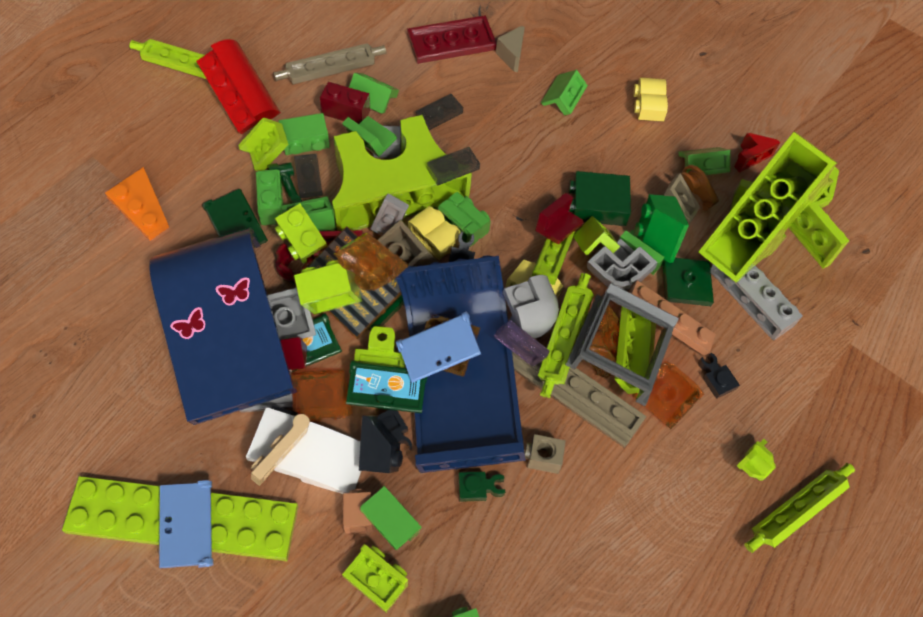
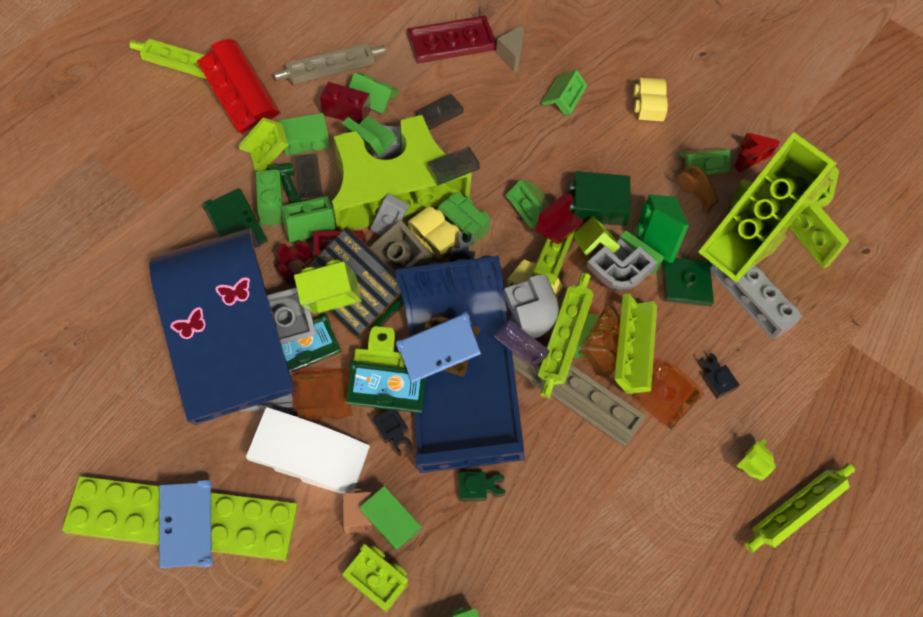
orange wing [105,167,169,241] -> none
tan plate [251,414,310,486] -> none
lime bracket [275,203,327,264] -> none
dark red slope [281,337,307,370] -> none
clear orange slope [334,233,408,291] -> none
black slope [359,415,403,473] -> none
dark tan brick [525,434,566,474] -> none
dark grey piece [565,283,679,406] -> none
nougat plate [629,280,716,356] -> none
dark tan slope [664,173,700,223] -> none
none -> bright green panel [506,179,551,229]

